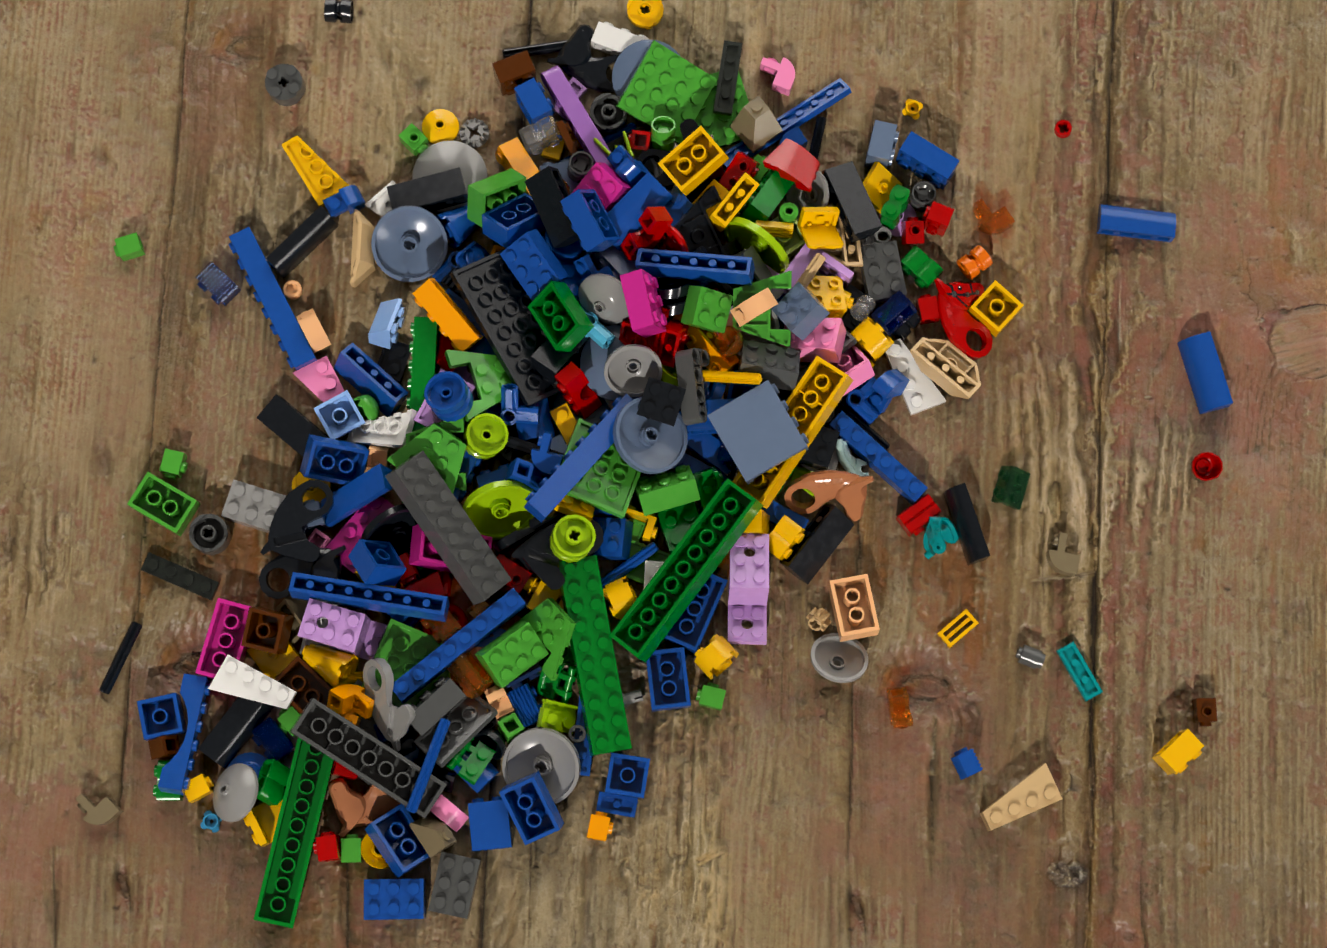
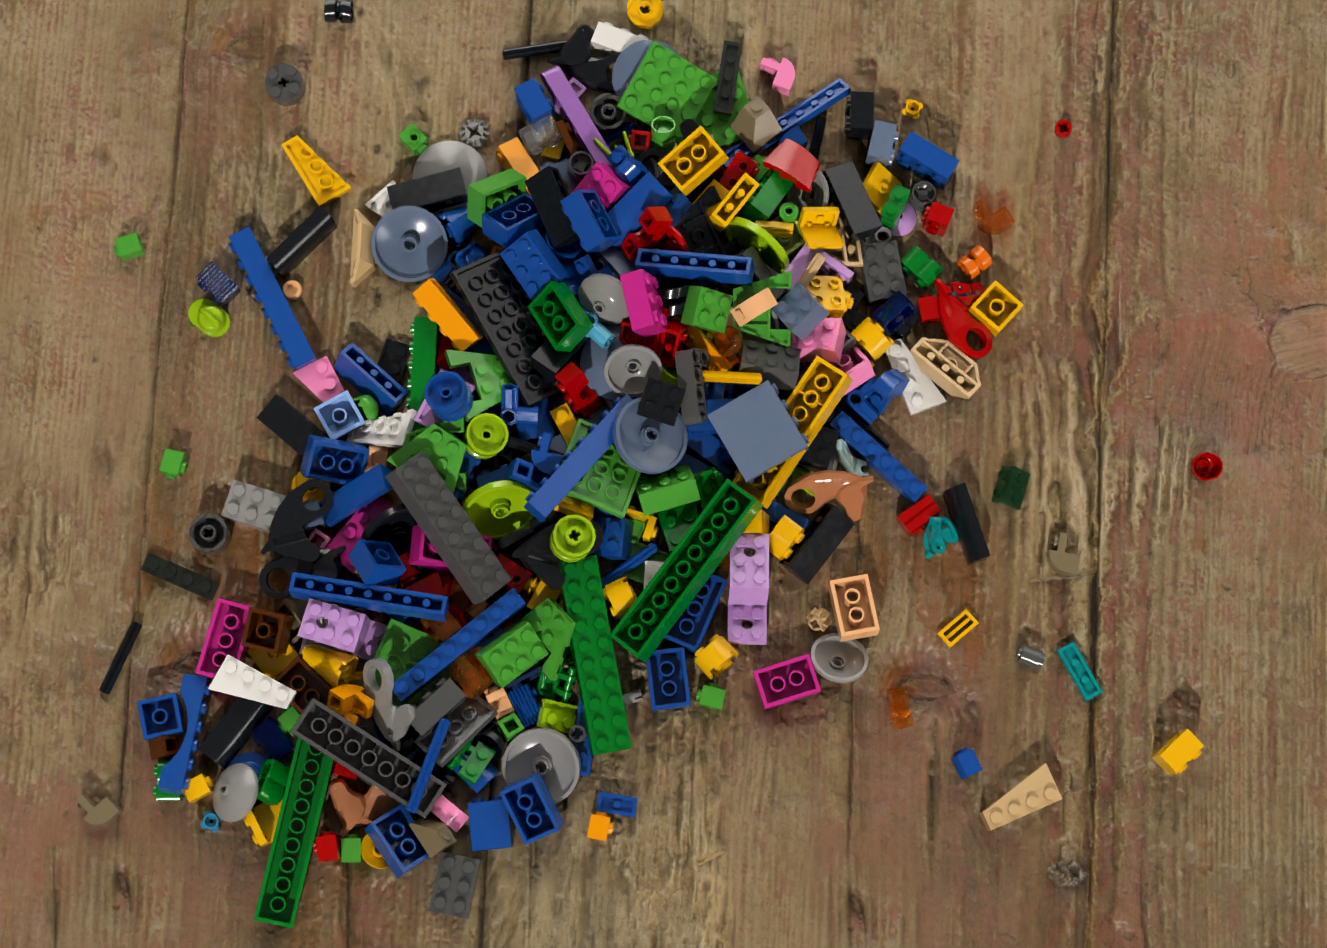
bright green brick [127,472,201,537] -> none
light nougat brick [296,308,331,353] -> none
blue brick [322,185,366,218] -> none
blue brick [364,878,426,920] -> none
light blue slope [368,298,405,349] -> none
yellow dish [422,109,459,144] -> none
reddish brown brick [492,50,537,96] -> none
blue brick [605,752,650,799] -> none
clear wheel [850,295,876,321] -> none
red brick [901,217,924,245] -> none
blue brick [1096,204,1176,242] -> none
blue brick [1177,331,1233,414] -> none
reddish brown brick [1192,698,1217,727] -> none
none -> lime piece [188,298,230,337]
none -> dark pink brick [752,654,821,710]
none -> black brick [844,91,874,140]

